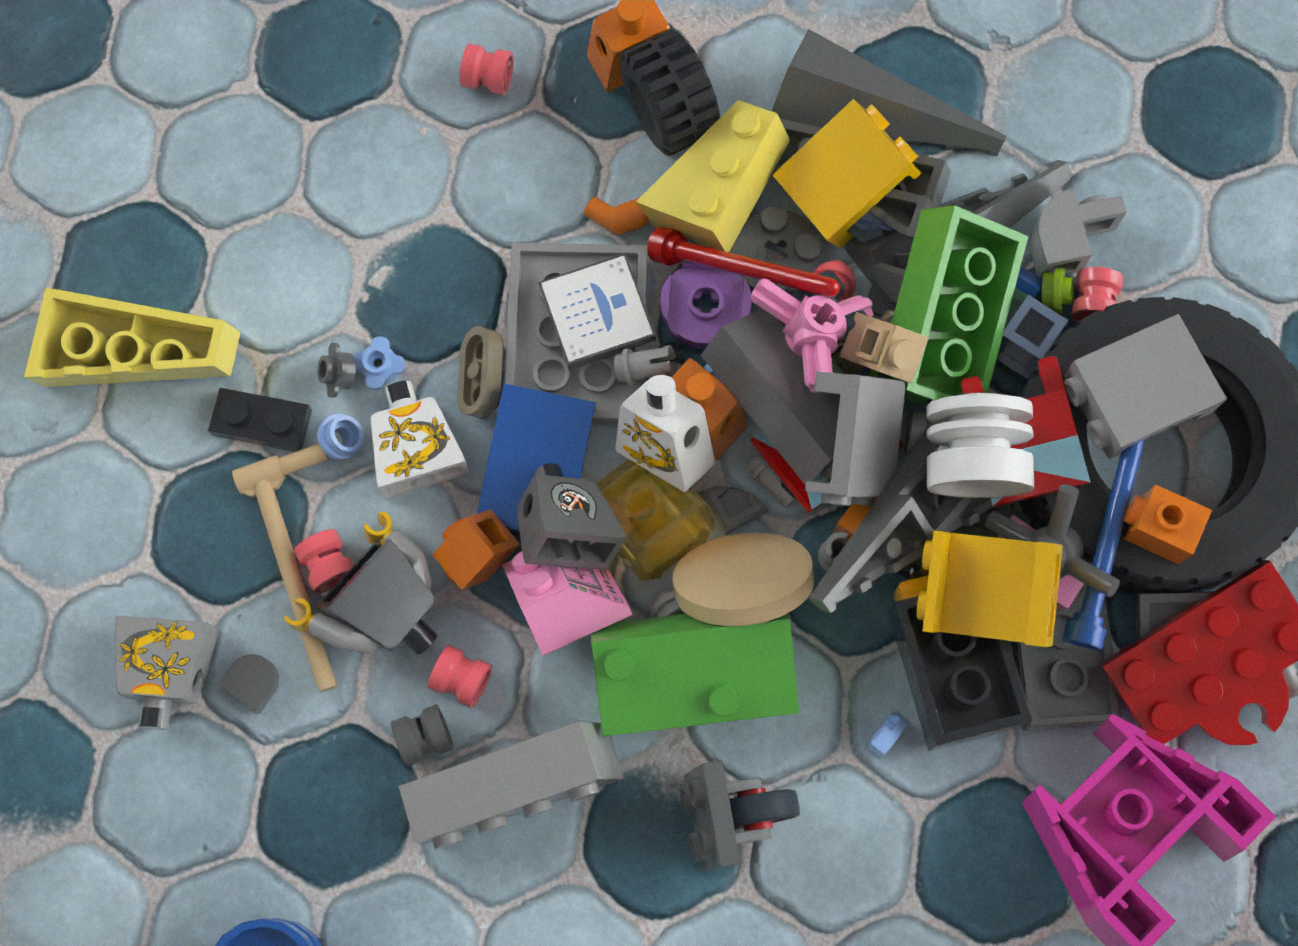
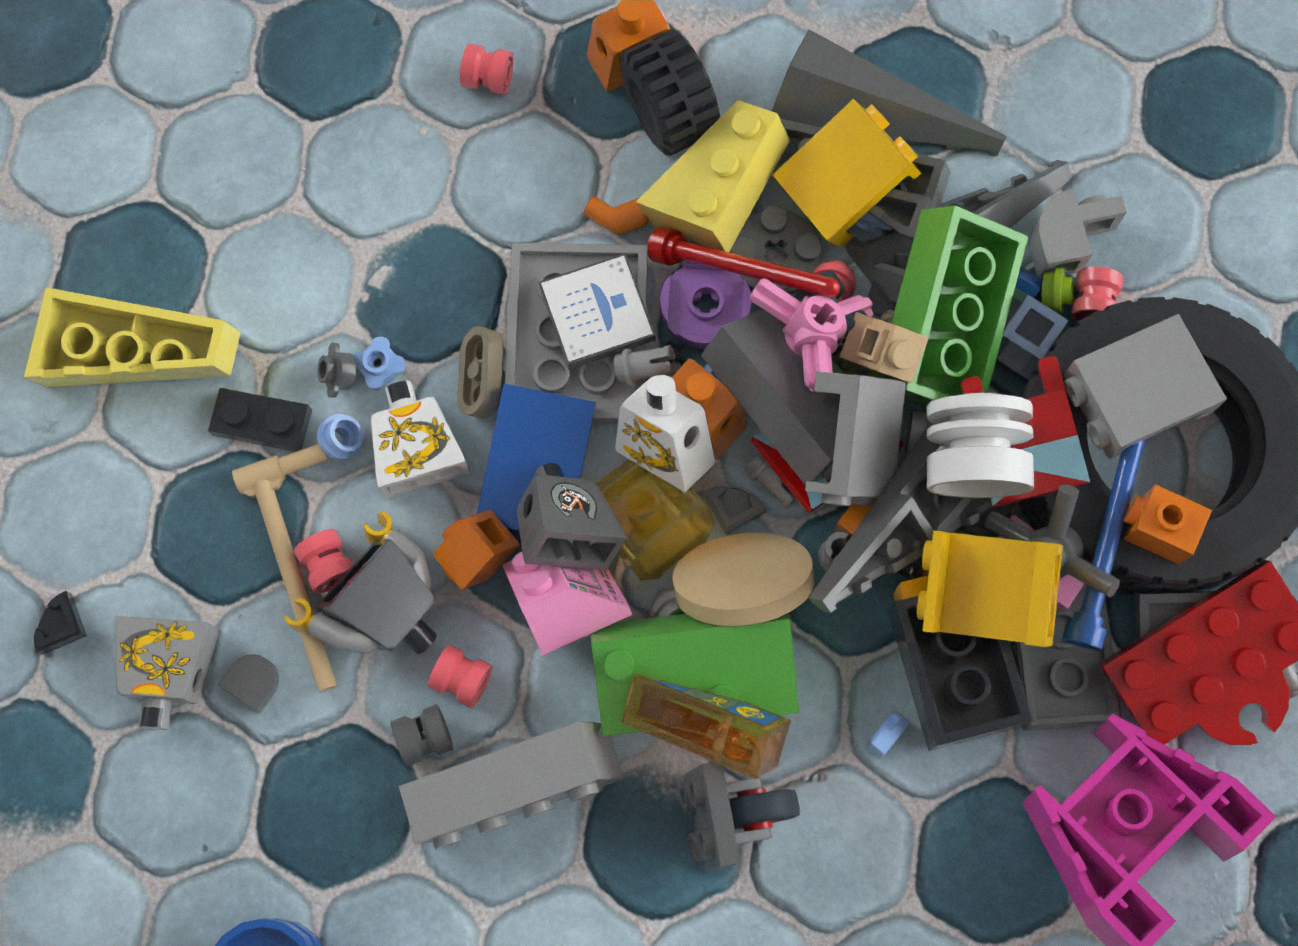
none -> black tile [34,591,87,655]
none -> clear orange slope [621,674,791,779]

